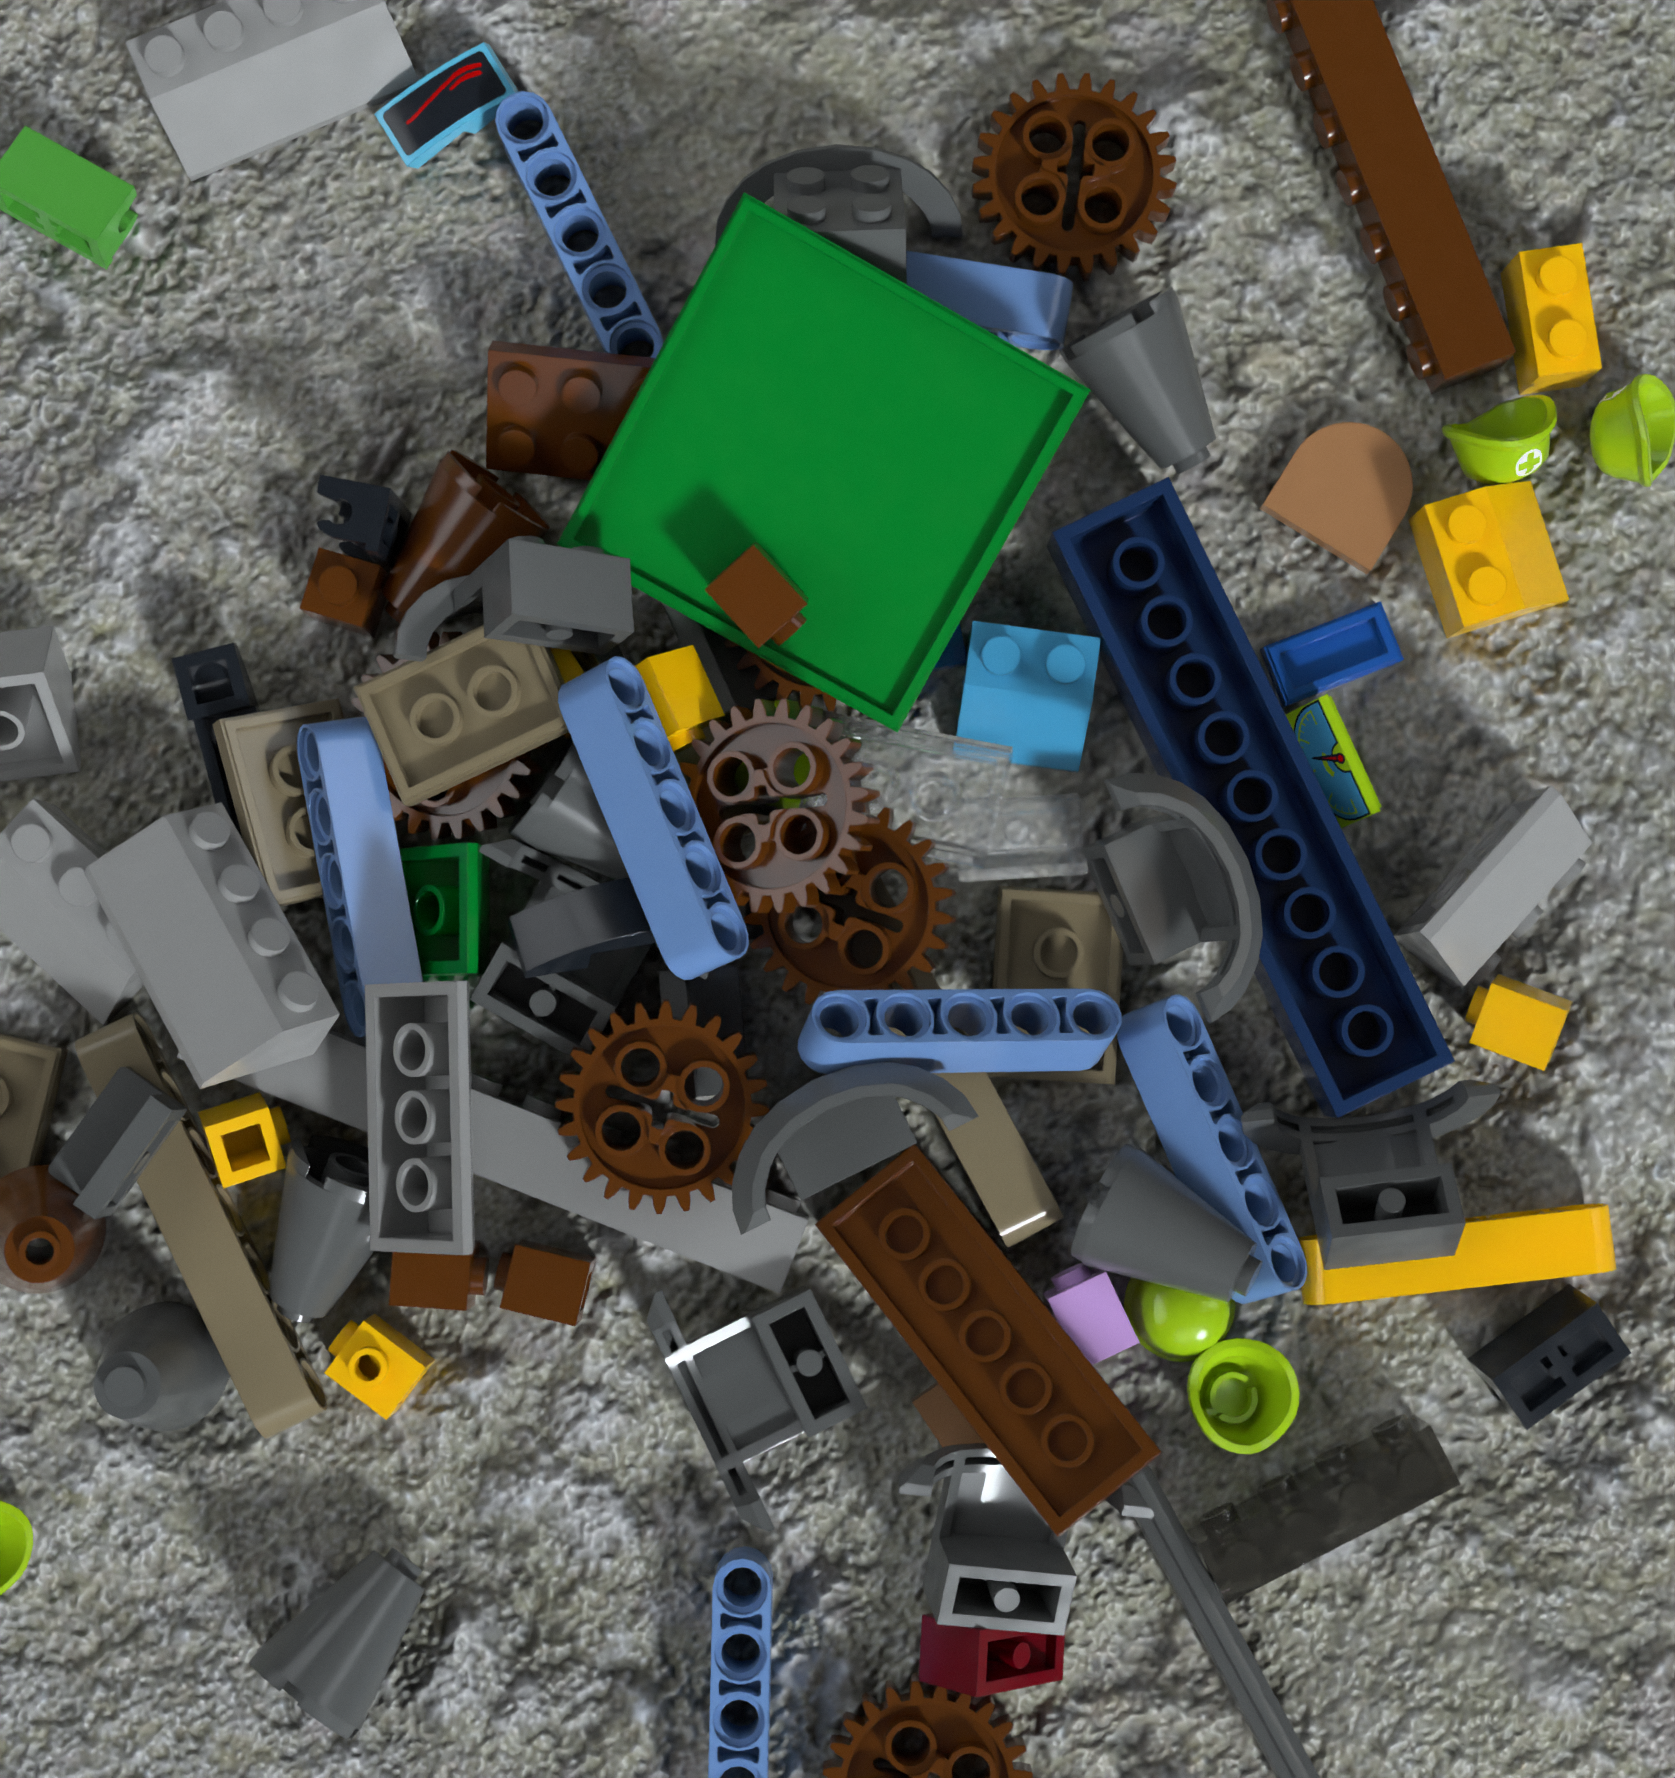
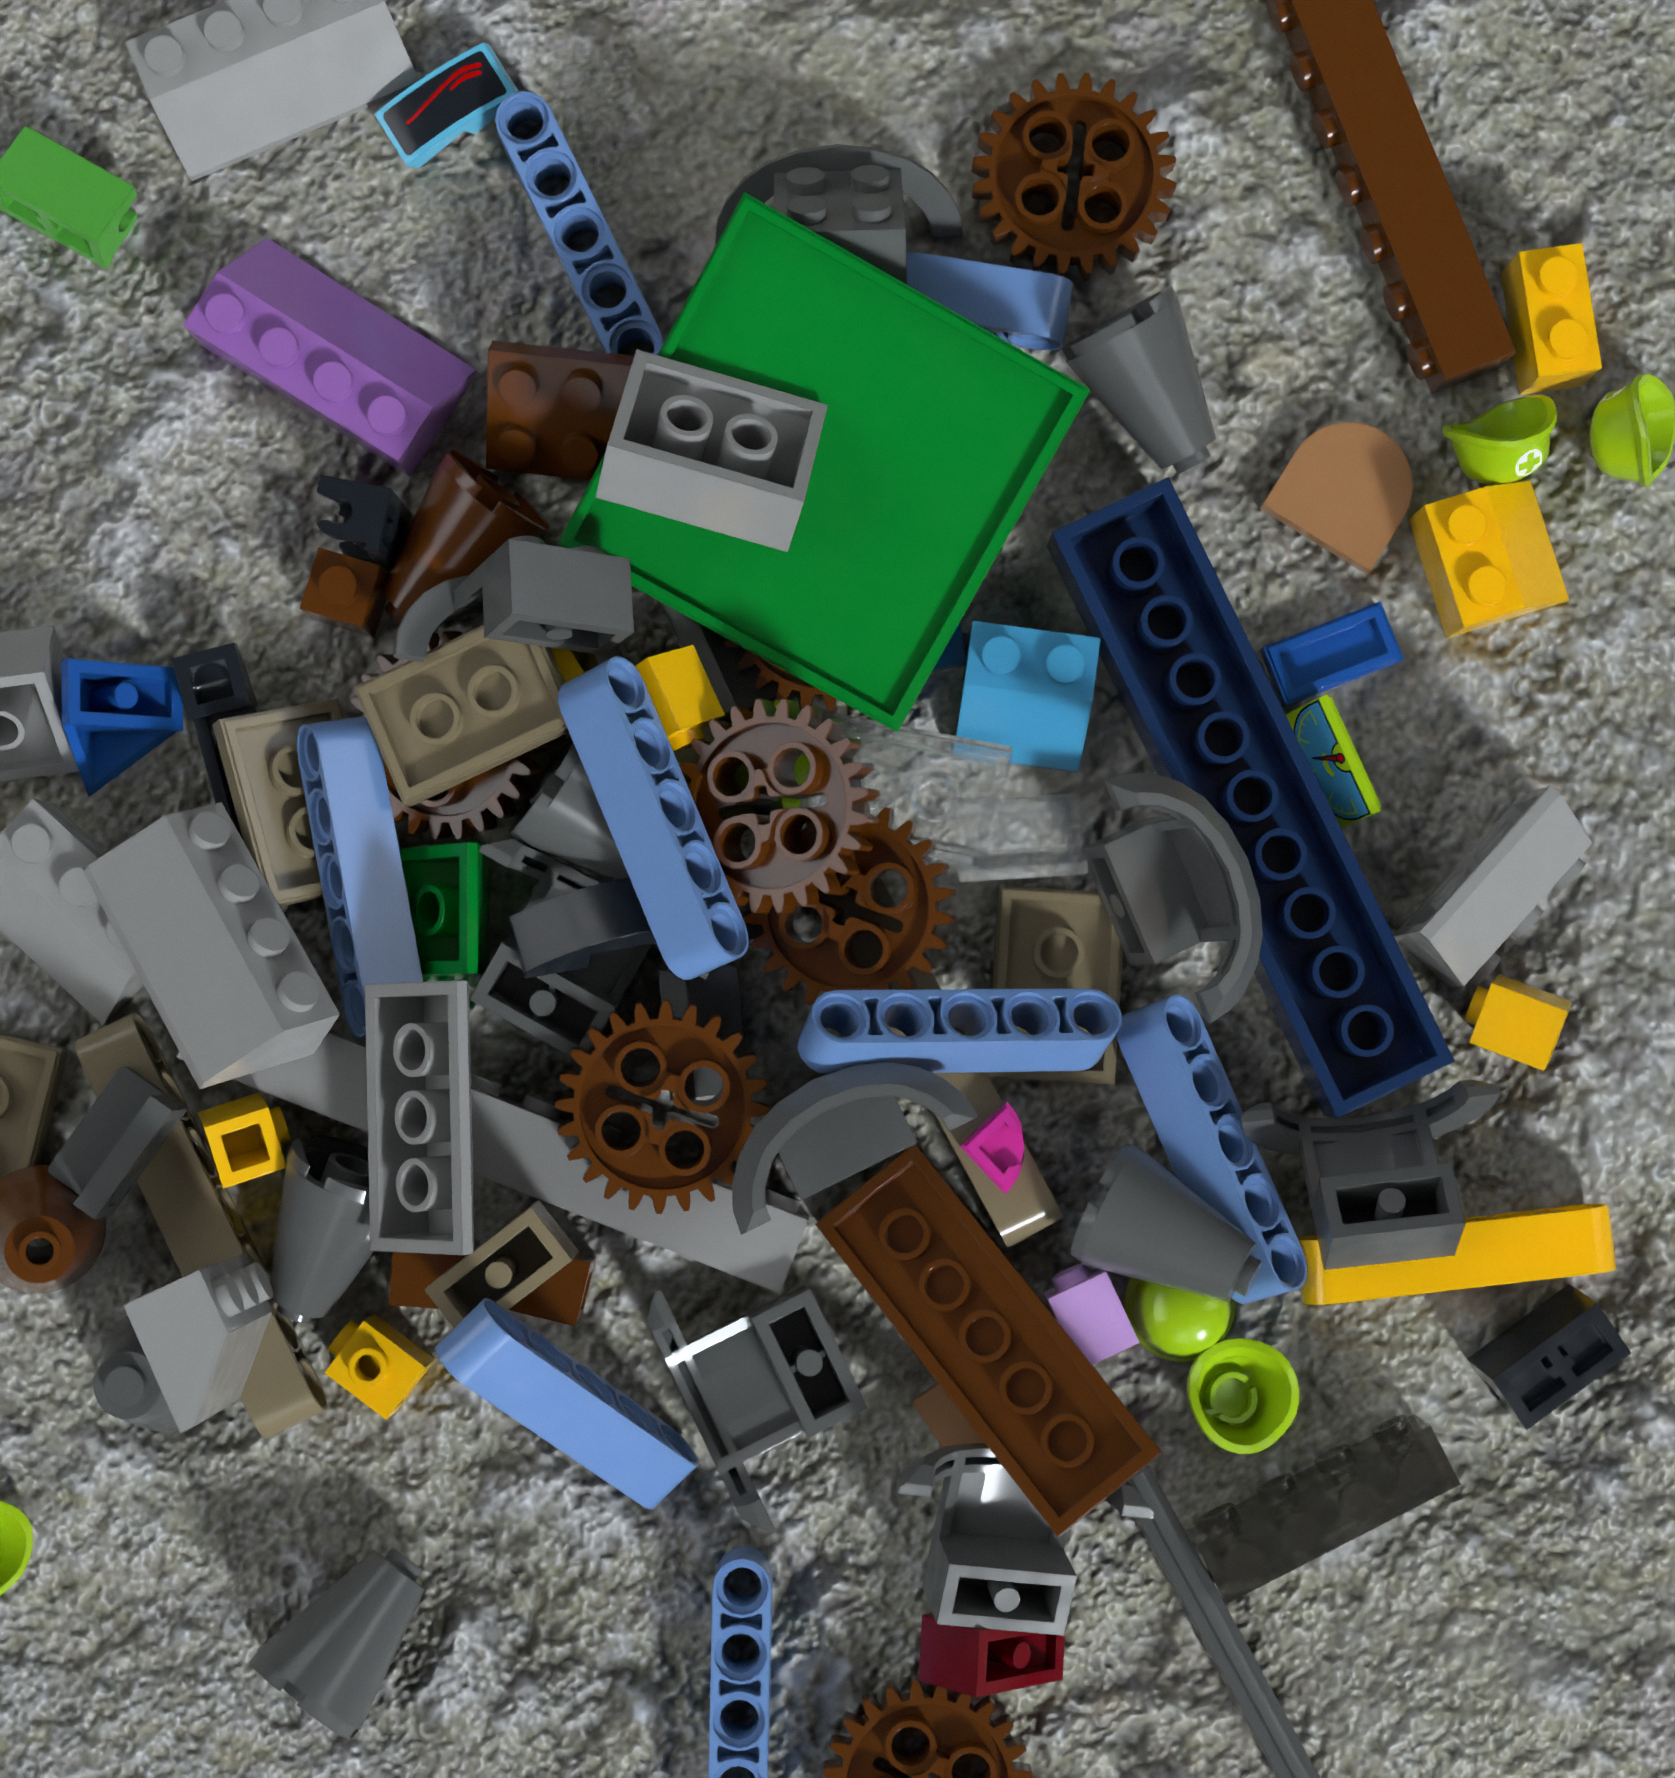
reddish brown brick [705,541,809,648] -> none
none -> blue slope [61,659,183,797]
none -> light grey slope [123,1253,273,1433]
none -> medium lavender slope [183,238,478,477]
none -> dark tan brick [424,1200,579,1328]
none -> medium blue beam [435,1298,699,1510]
none -> light grey slope [596,349,828,552]
none -> dark pink tile [959,1101,1025,1194]

